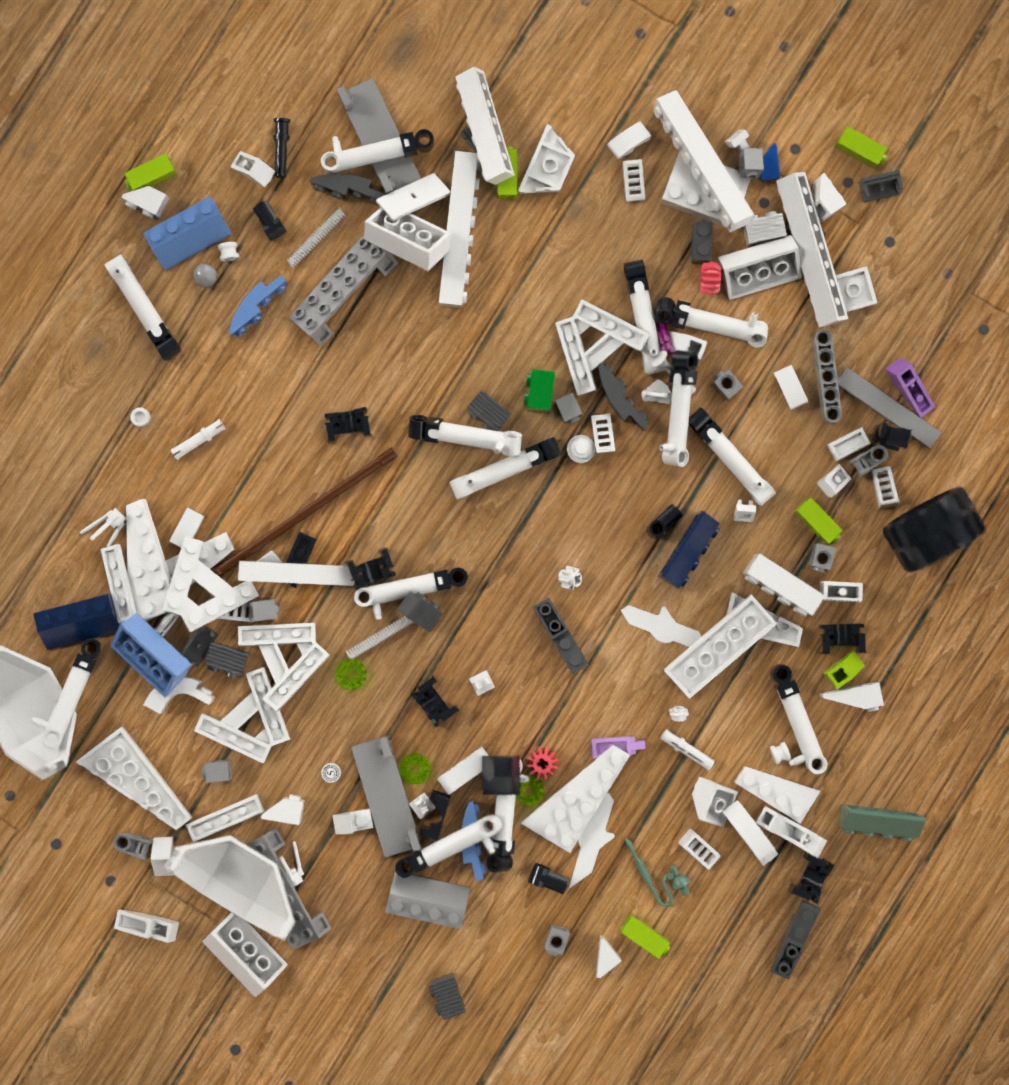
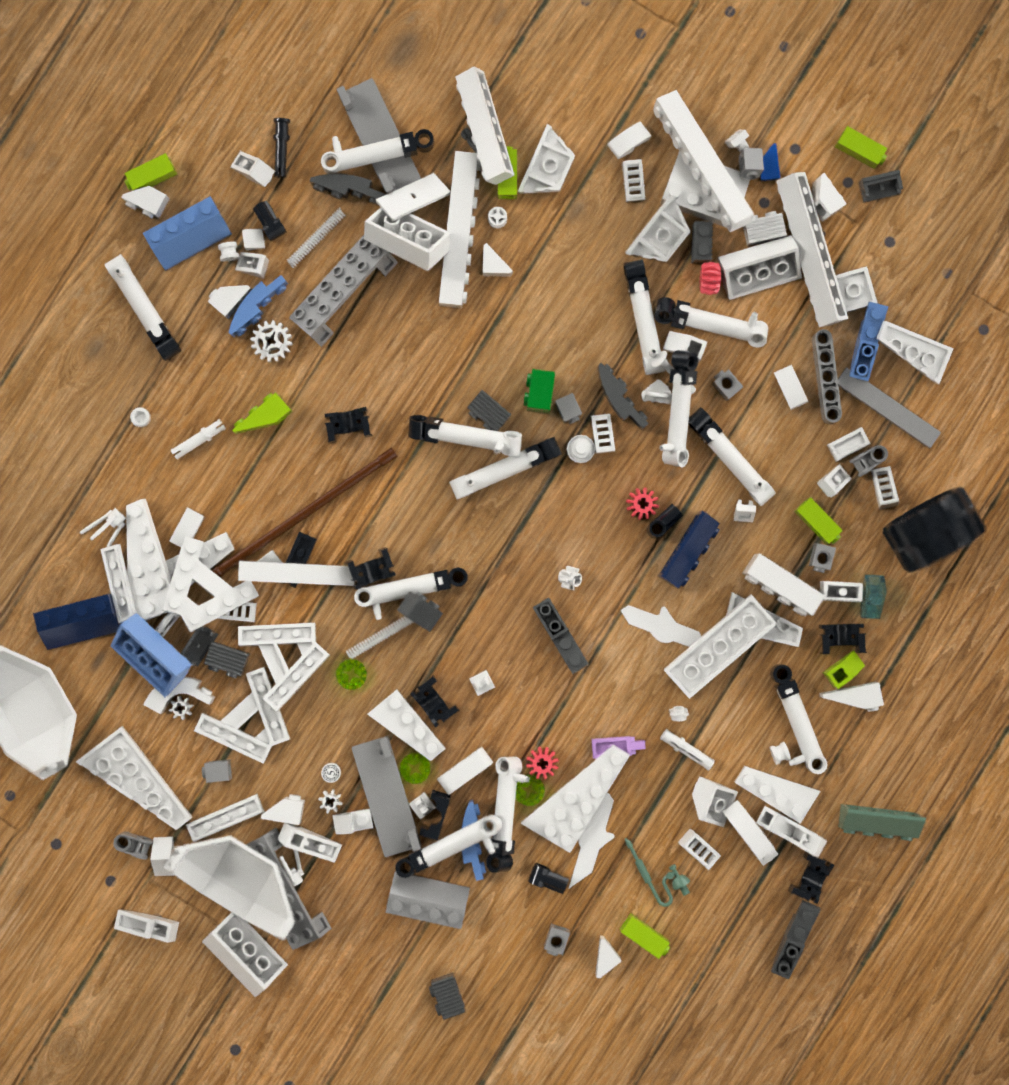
white piece [31,638,101,749] -> none
light grey piece [193,264,217,288] -> none
light grey brick [248,599,279,622] -> none
black slope [482,756,521,795] -> none
white plate [555,299,650,396] -> none
magenta axle [656,323,674,356] -> none
black piece [871,422,912,452] -> none
medium lavender slope [885,358,935,418] -> none
none -> white gear [169,696,194,720]
none -> white slope [208,285,252,319]
none -> lime slope [232,392,293,434]
none -> white slope [235,252,269,279]
none -> white slope [242,229,265,251]
none -> white gear [250,320,293,363]
none -> white slope [277,823,342,863]
none -> white gear [318,789,343,814]
none -> white wing [367,690,446,761]
none -> white slope [483,243,513,277]
none -> white wheel [488,207,507,229]
none -> white wing [626,193,690,262]
none -> coral gear [626,488,659,520]
none -> medium blue slope [849,302,888,381]
none -> clear light blue slope [860,575,887,619]
none -> white wing [876,321,953,384]

